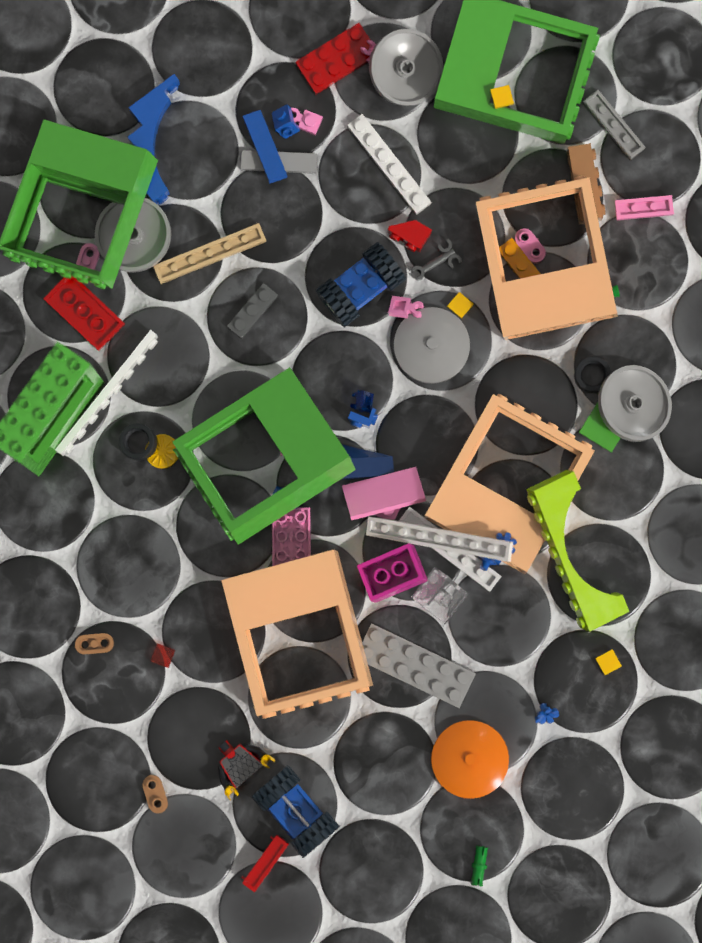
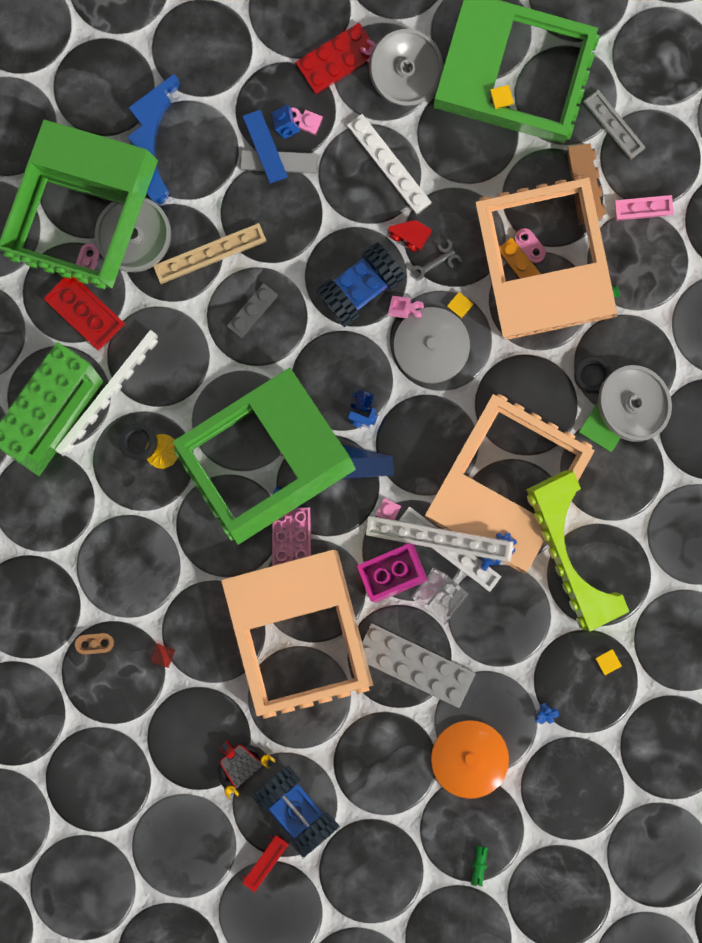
medium nougat plate [143,775,168,813] -> none
bright pink tile [342,467,426,520] -> none

